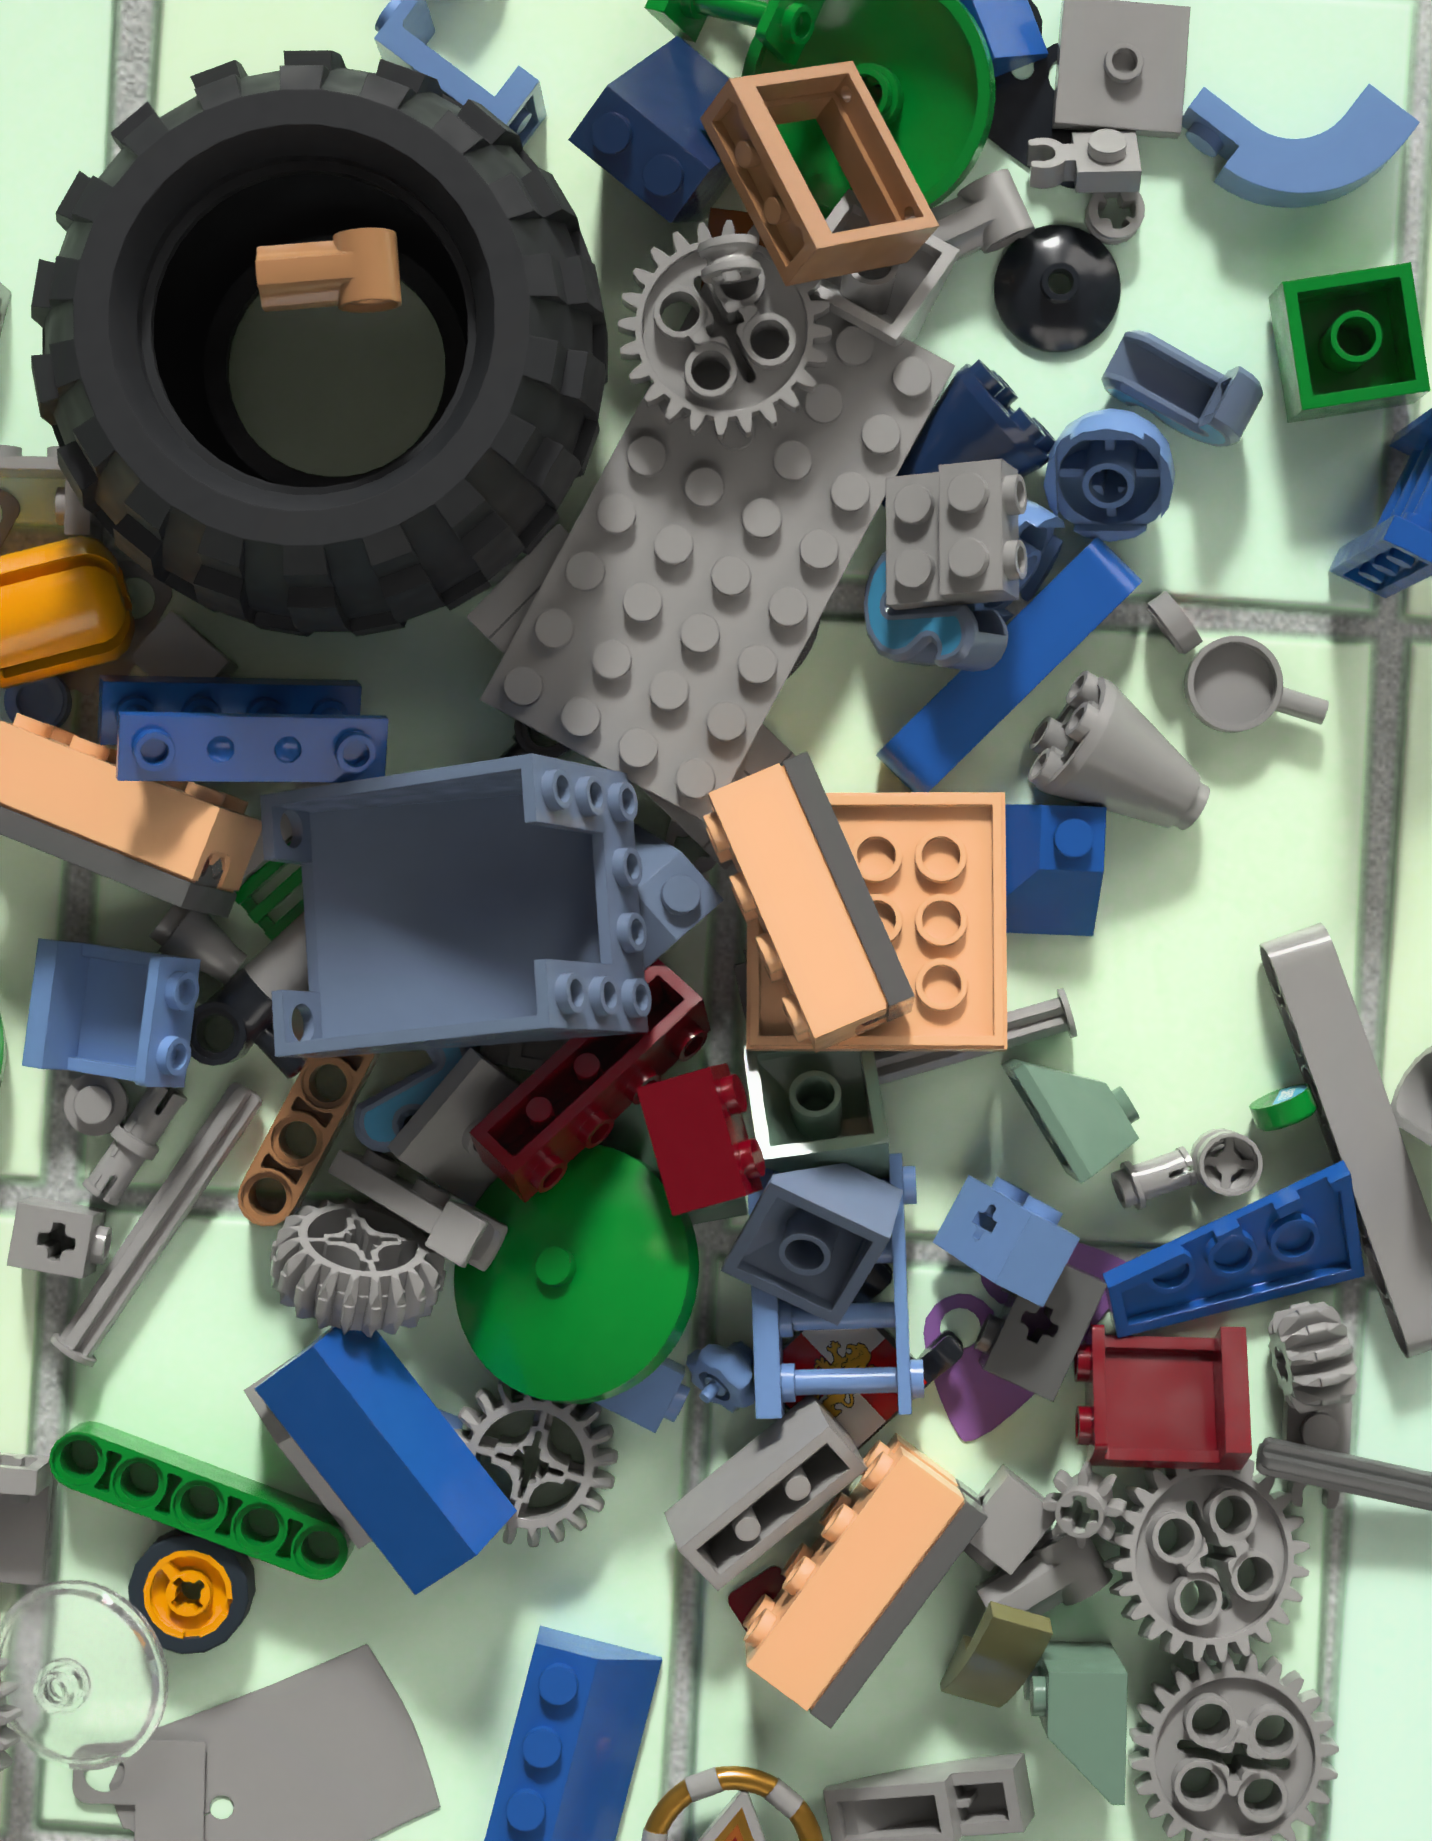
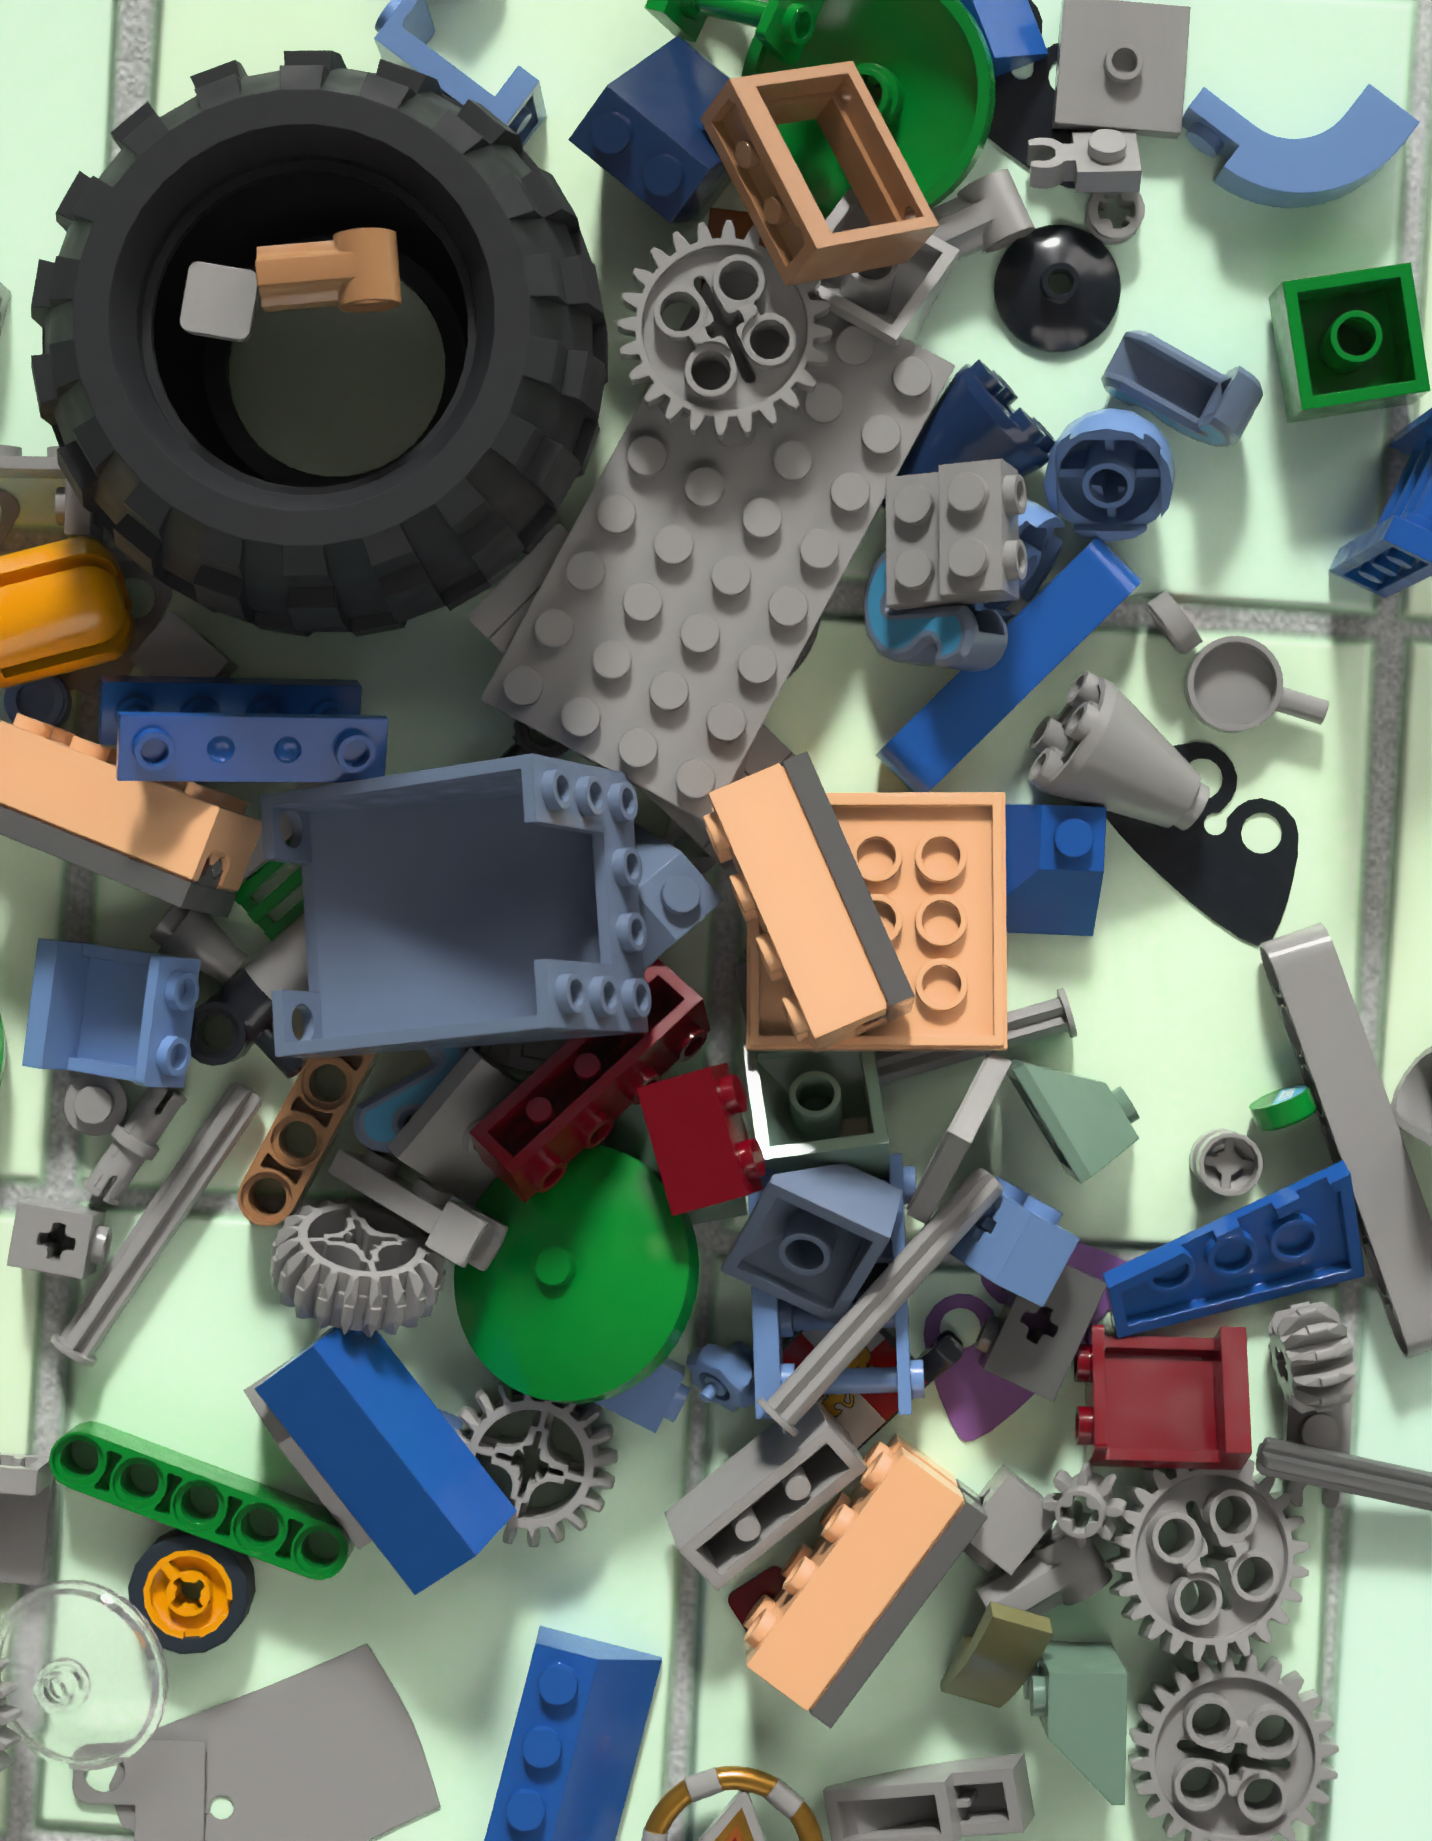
light grey bush [698,234,761,285] -> none
light grey pin [1111,1146,1198,1210] -> none
none -> light grey piece [180,261,259,342]
none -> light grey axle [756,1168,1004,1437]
none -> light grey tile [906,1051,1012,1225]
none -> black piece [1106,742,1299,946]

